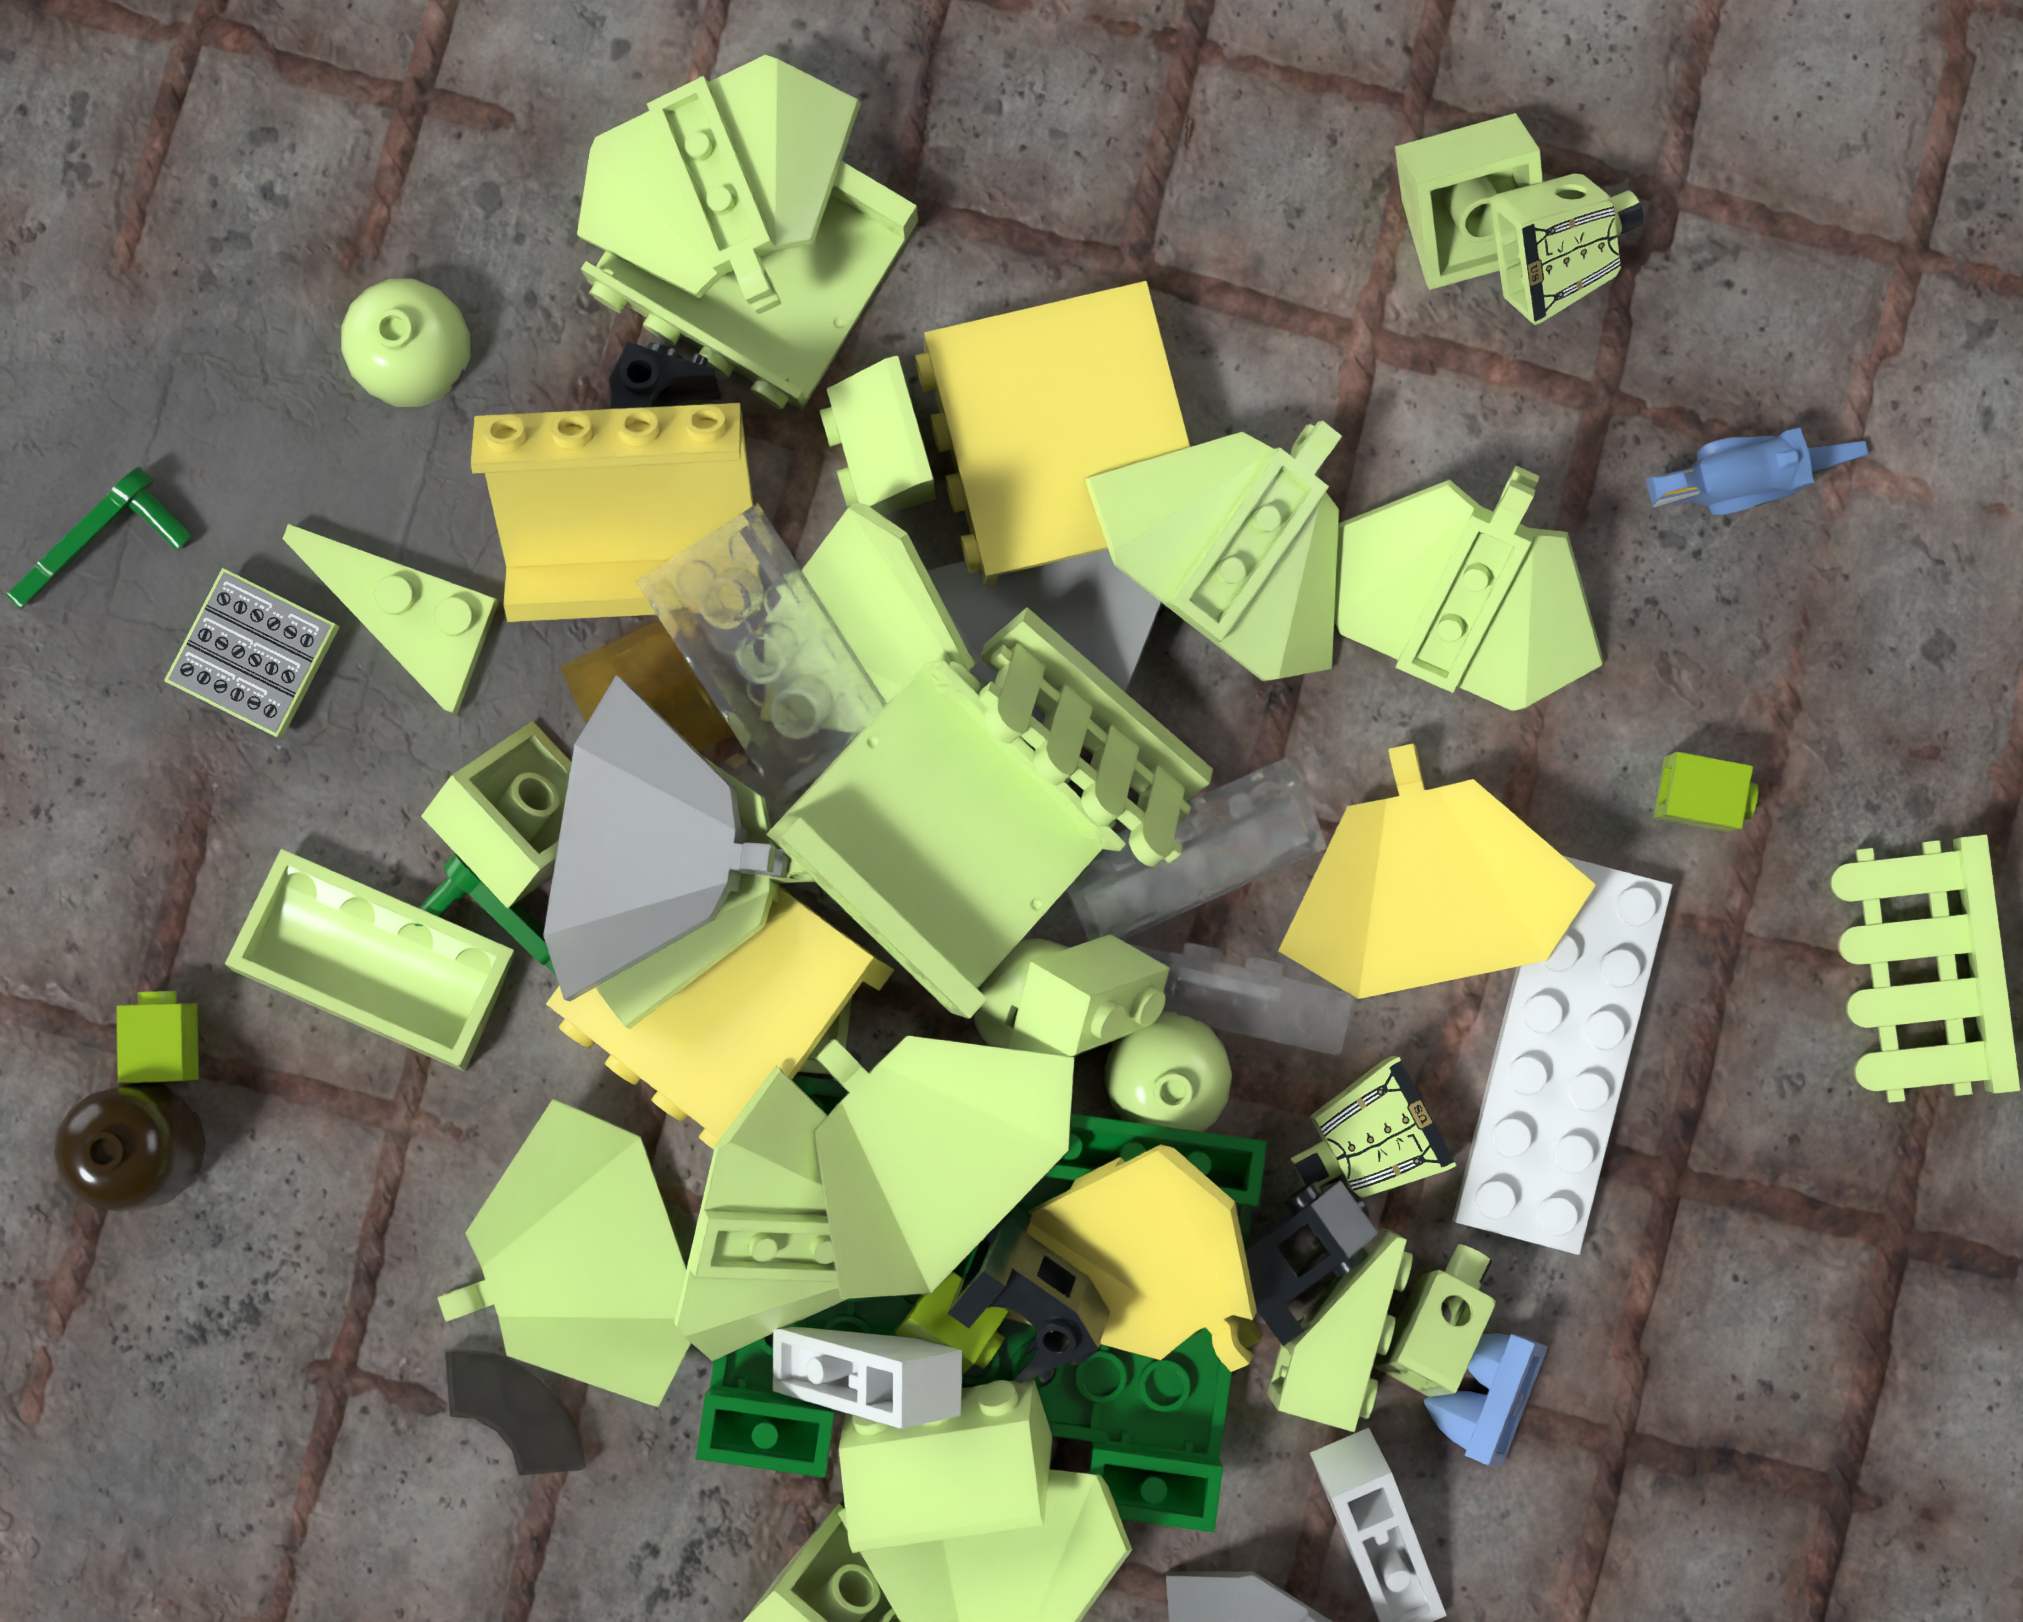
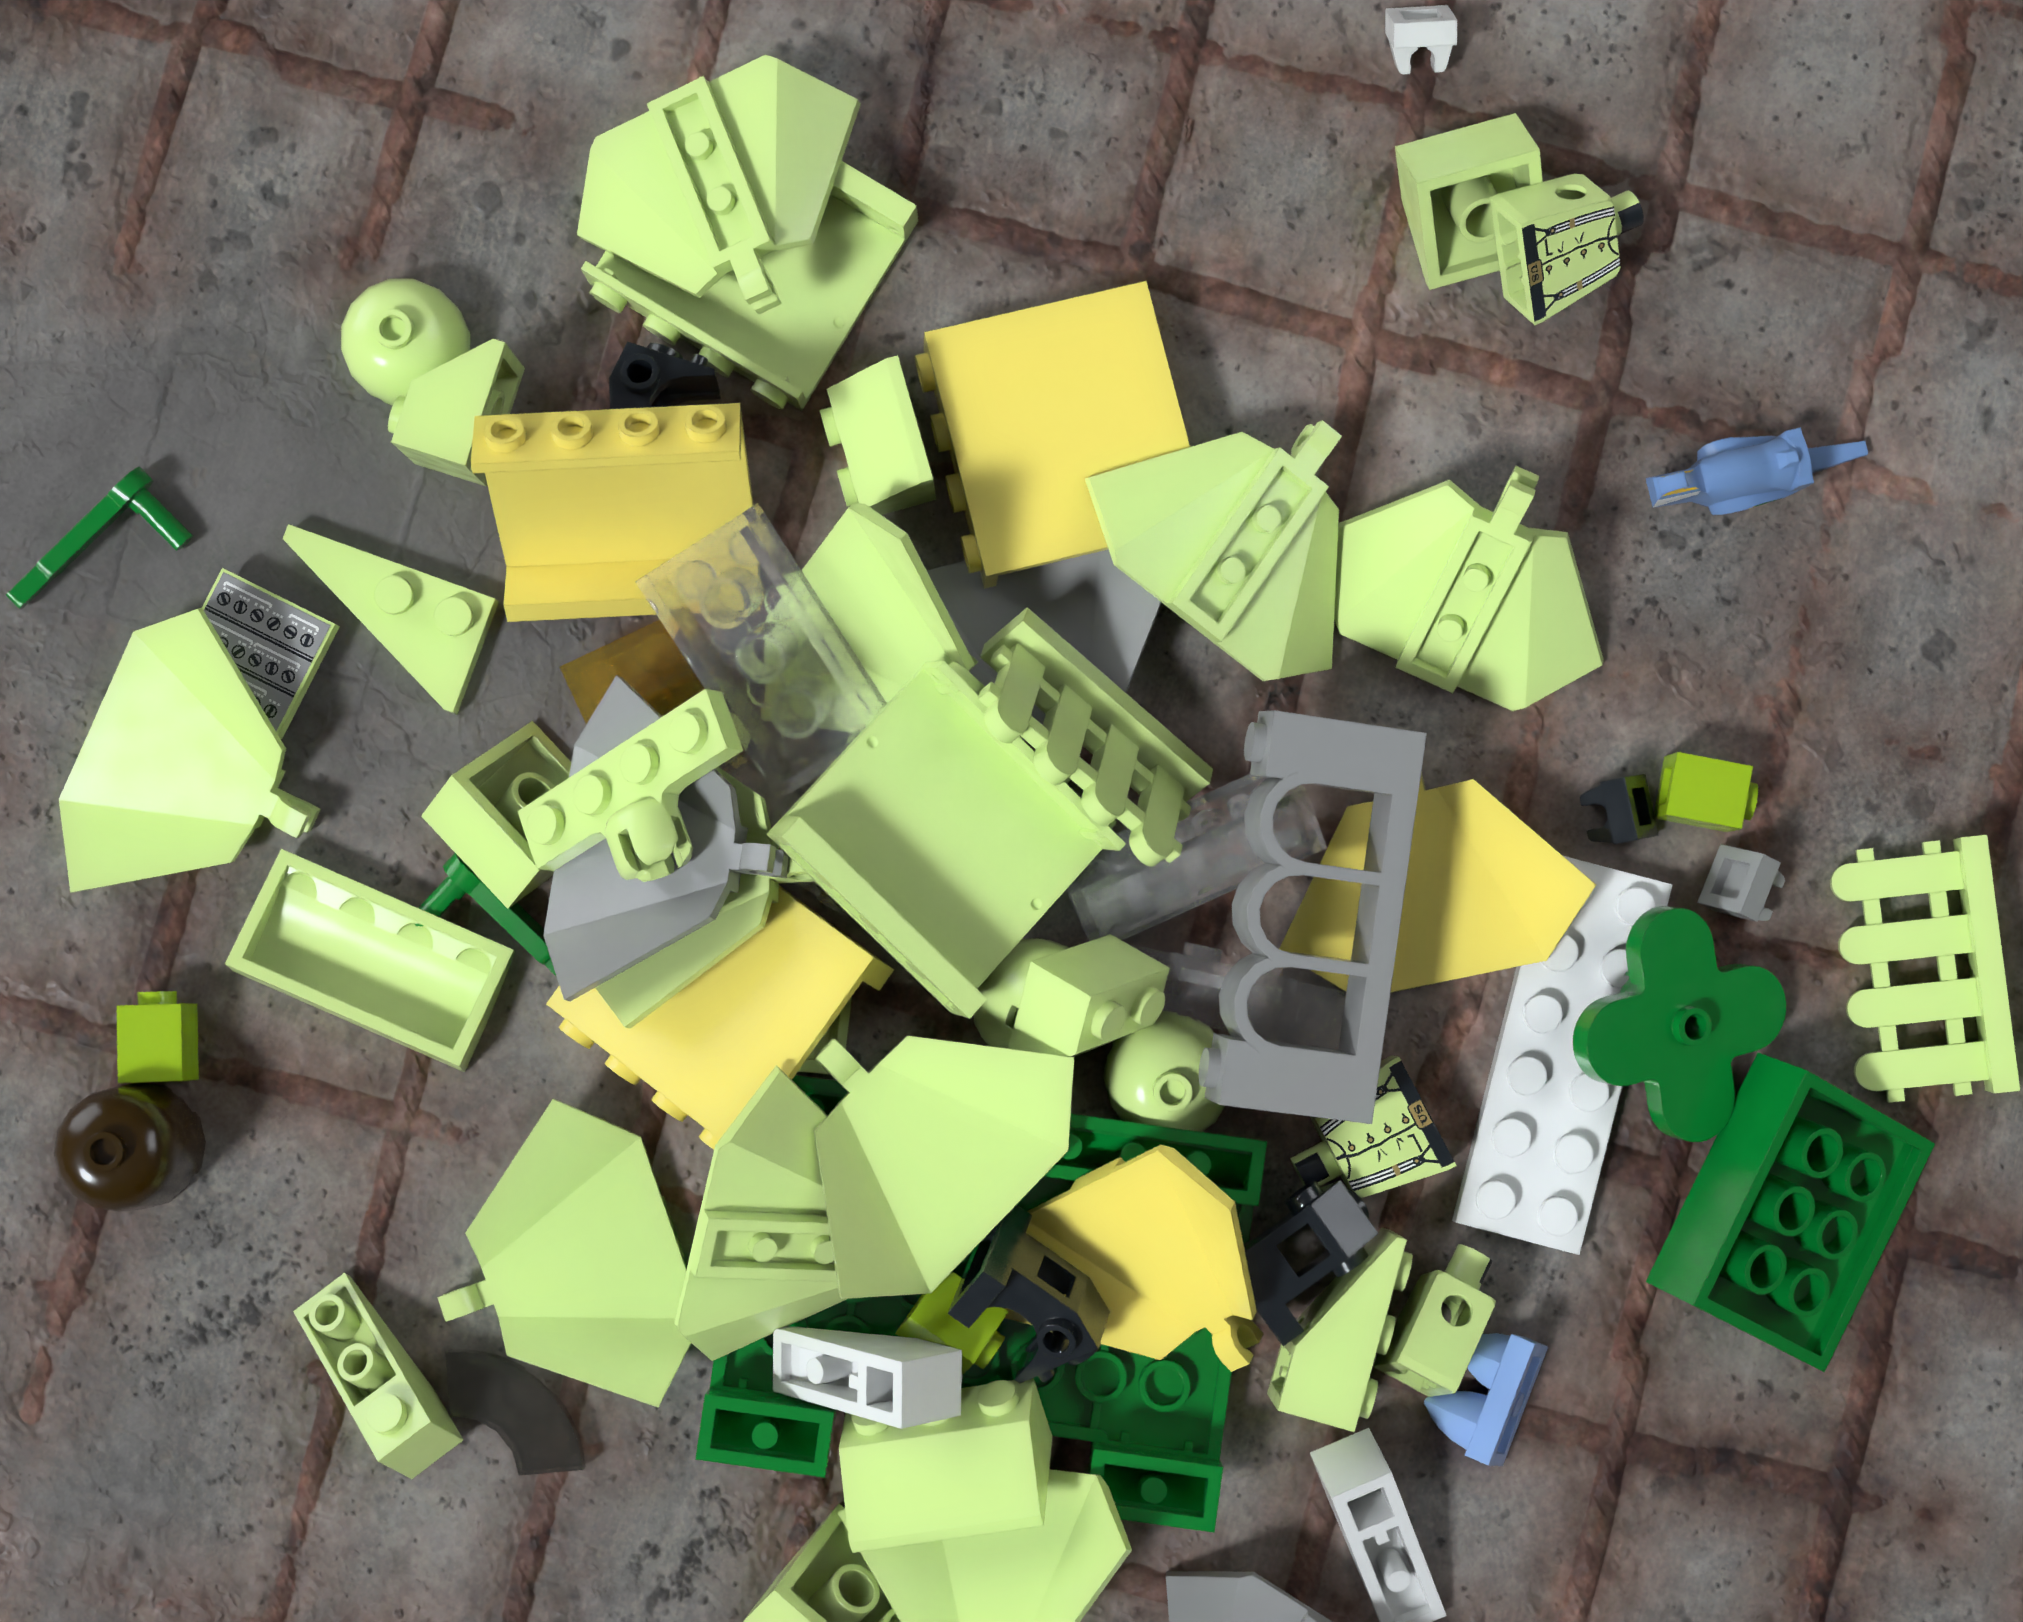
none -> yellowish green panel [59,608,321,893]
none -> yellowish green slope [293,1273,463,1479]
none -> yellowish green slope [388,339,525,486]
none -> yellowish green plate [517,689,743,882]
none -> light grey fence [1199,710,1427,1124]
none -> white tile [1385,5,1457,74]
none -> green plant [1573,906,1786,1142]
none -> black tile [1580,774,1659,844]
none -> green slope [1646,1053,1935,1372]
none -> light grey tile [1697,844,1785,922]

